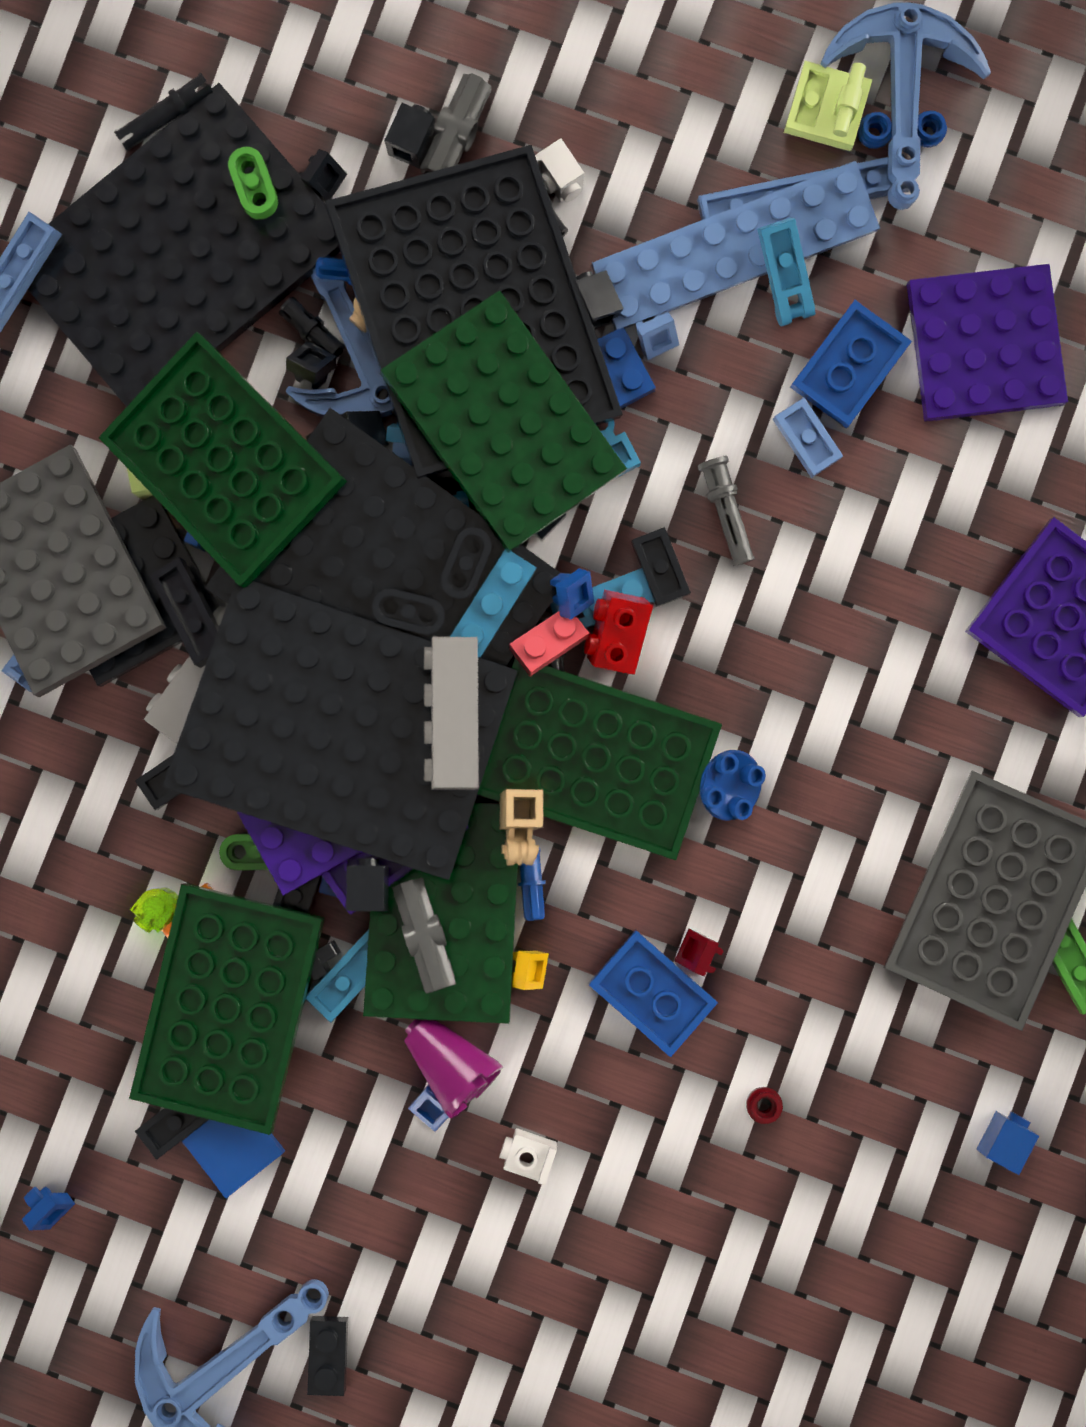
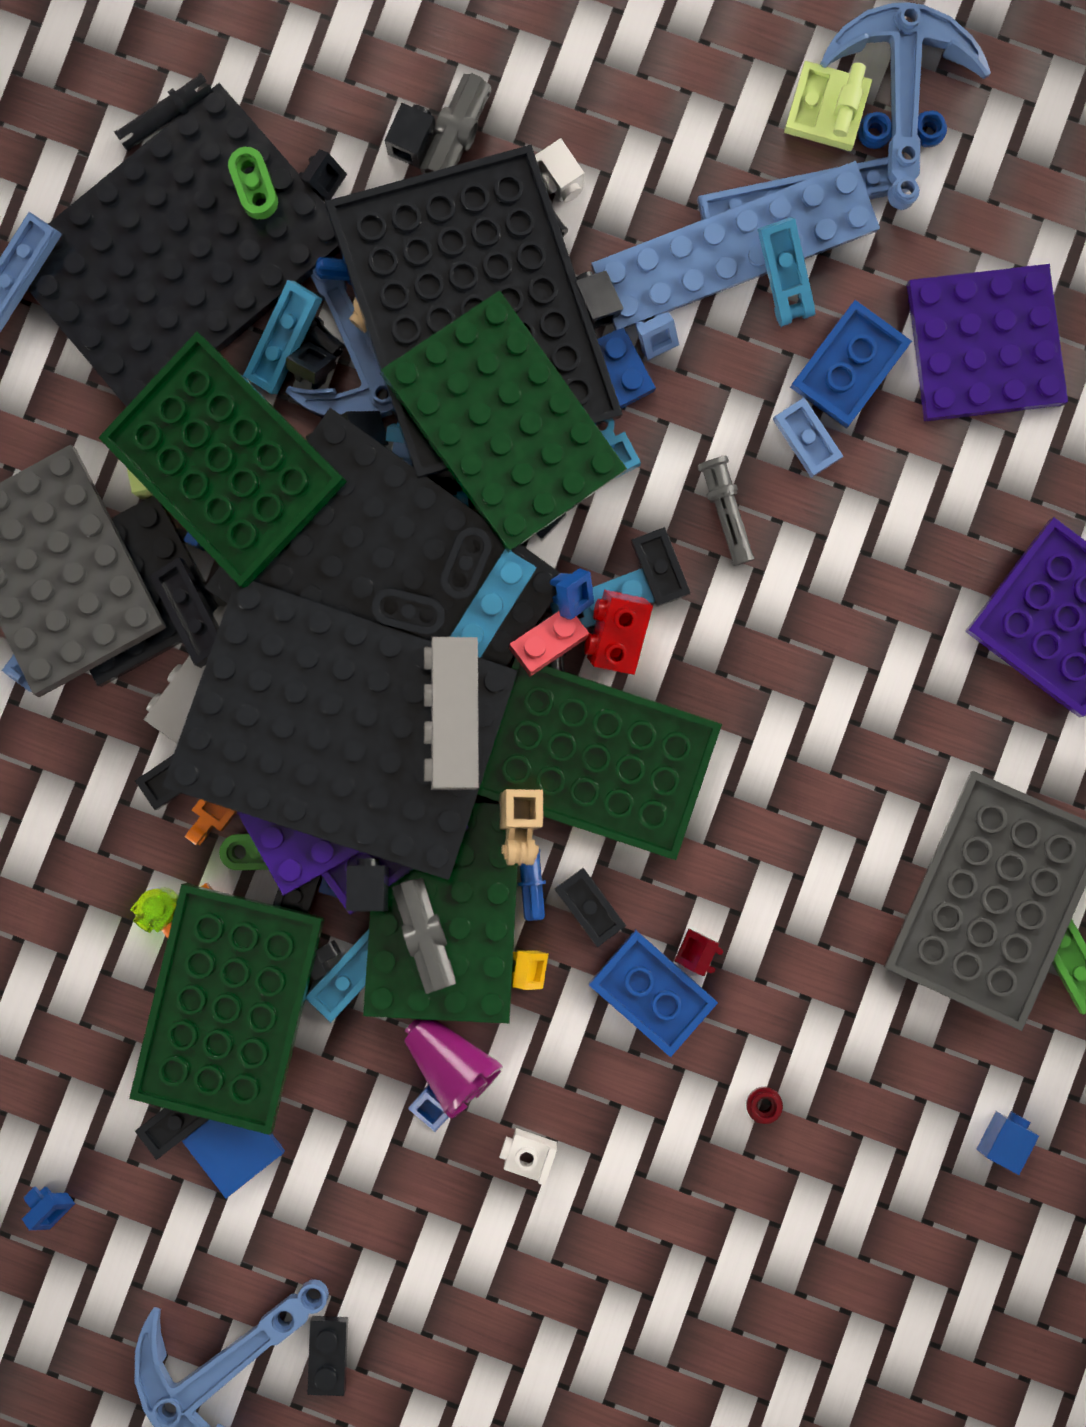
blue dish [700,750,766,821] -> none
none -> orange plate [185,799,237,846]
none -> dark azure plate [243,280,323,394]
none -> black plate [554,867,626,948]

